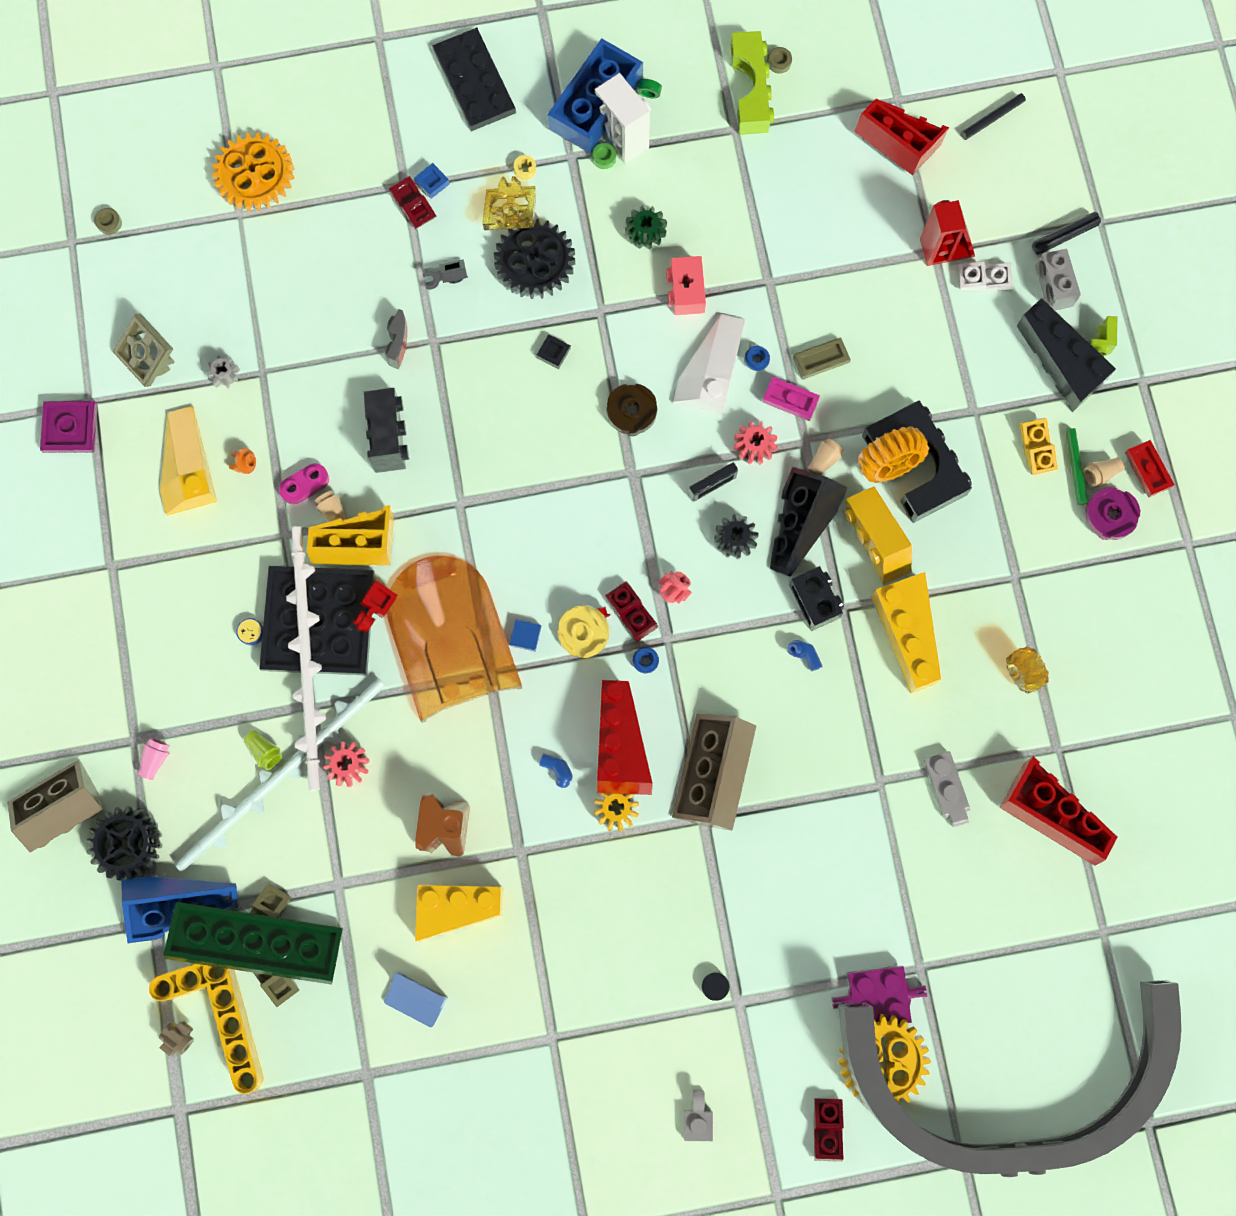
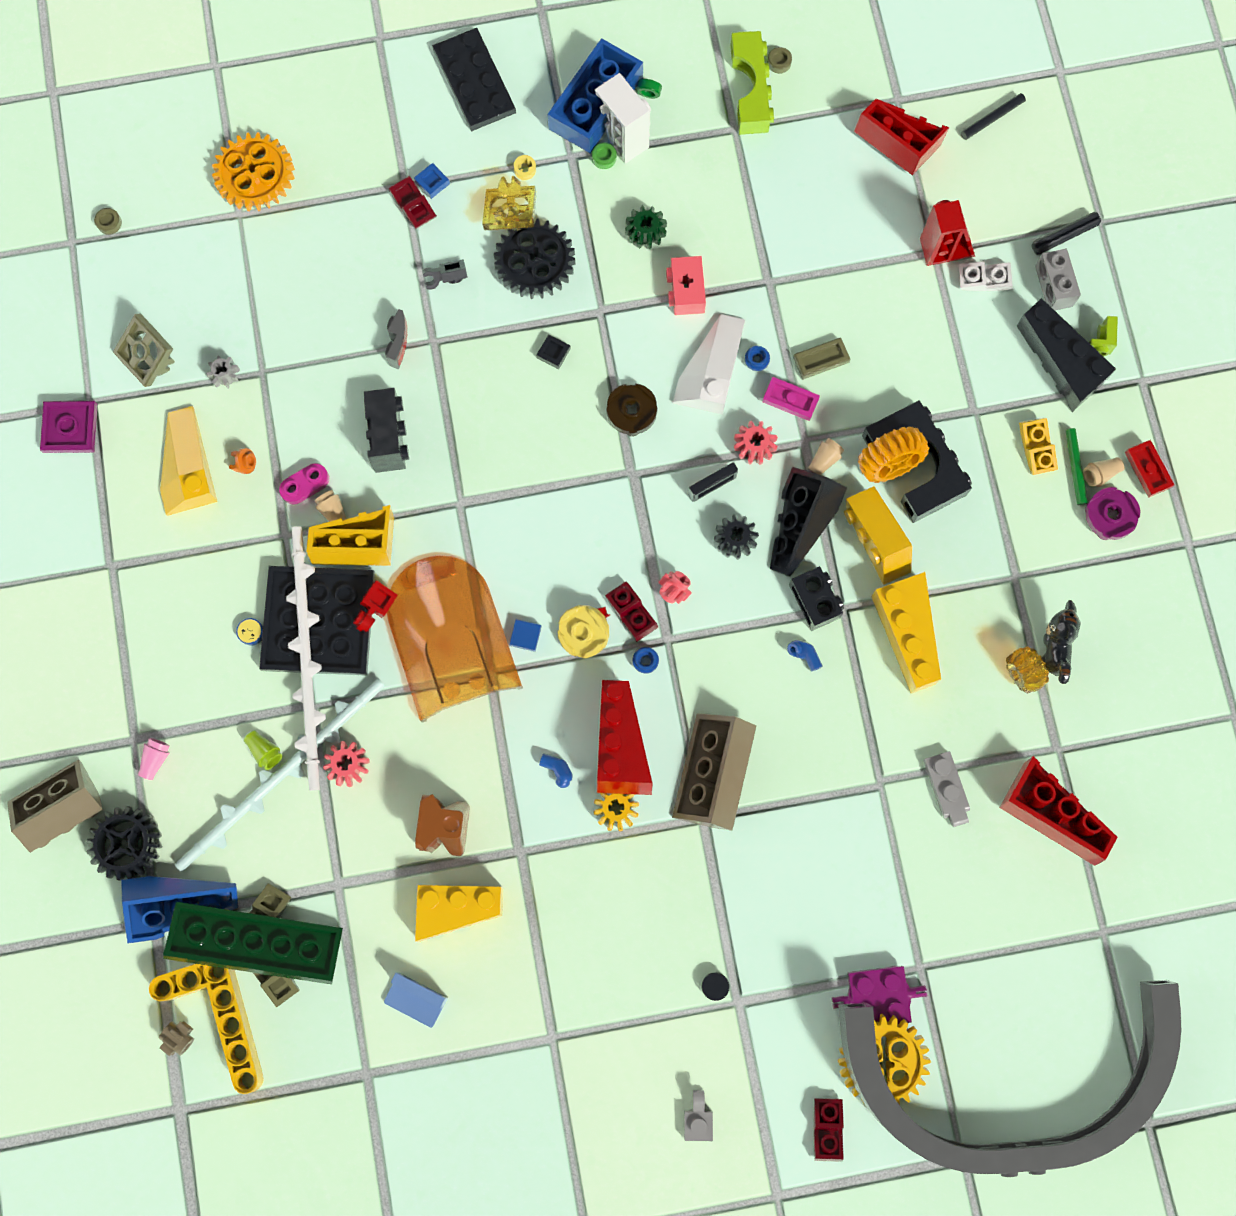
none -> black animal [1039,600,1081,684]

